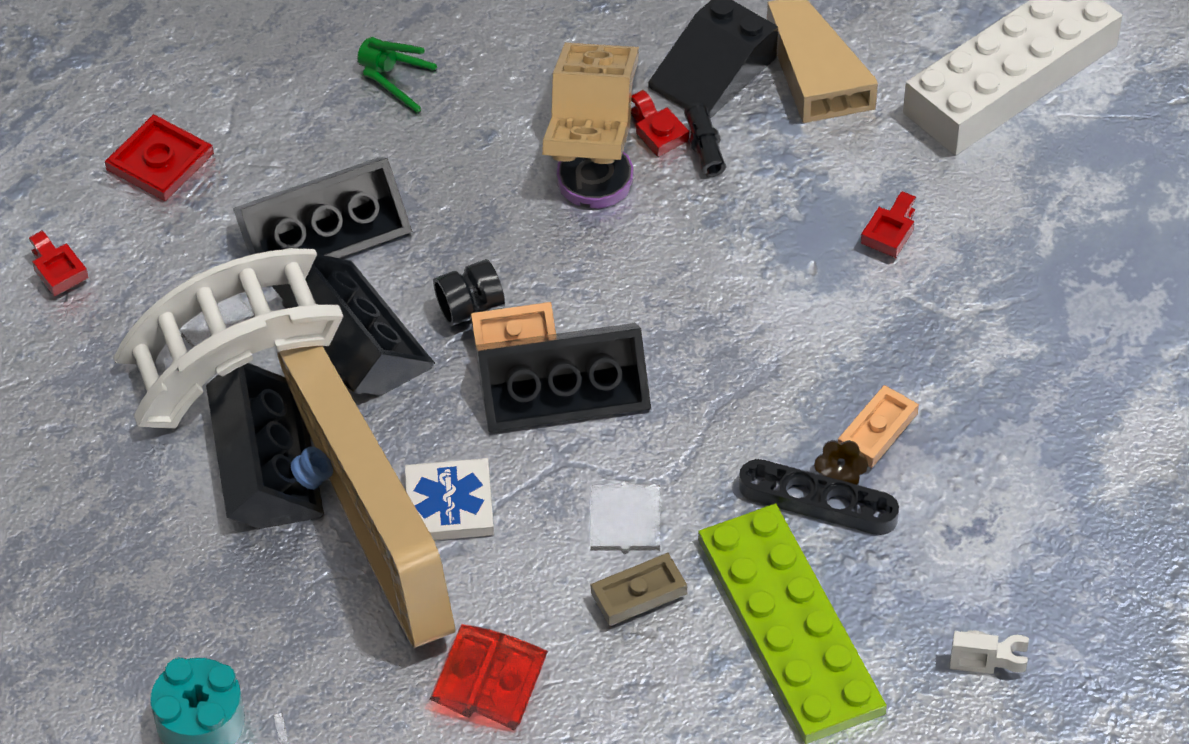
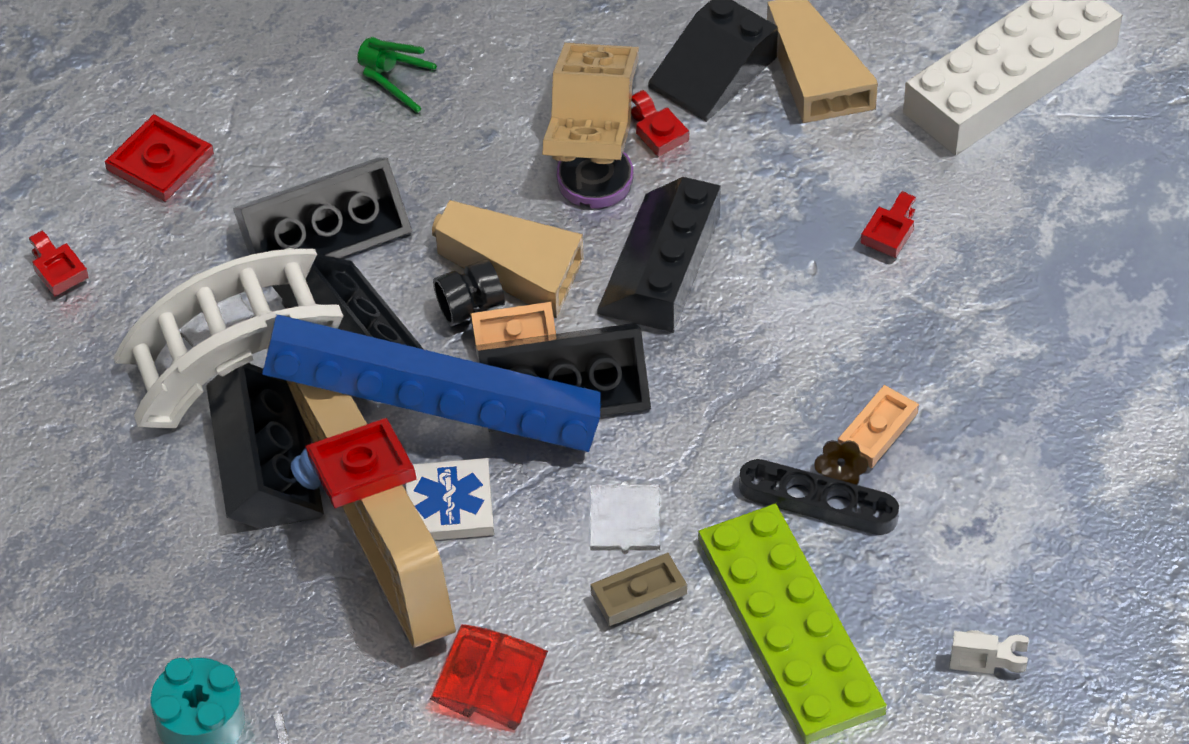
black pin [684,102,726,177] -> none
none -> blue brick [262,314,601,452]
none -> red tile [306,418,417,509]
none -> tan slope [432,200,584,318]
none -> black slope [597,177,721,333]

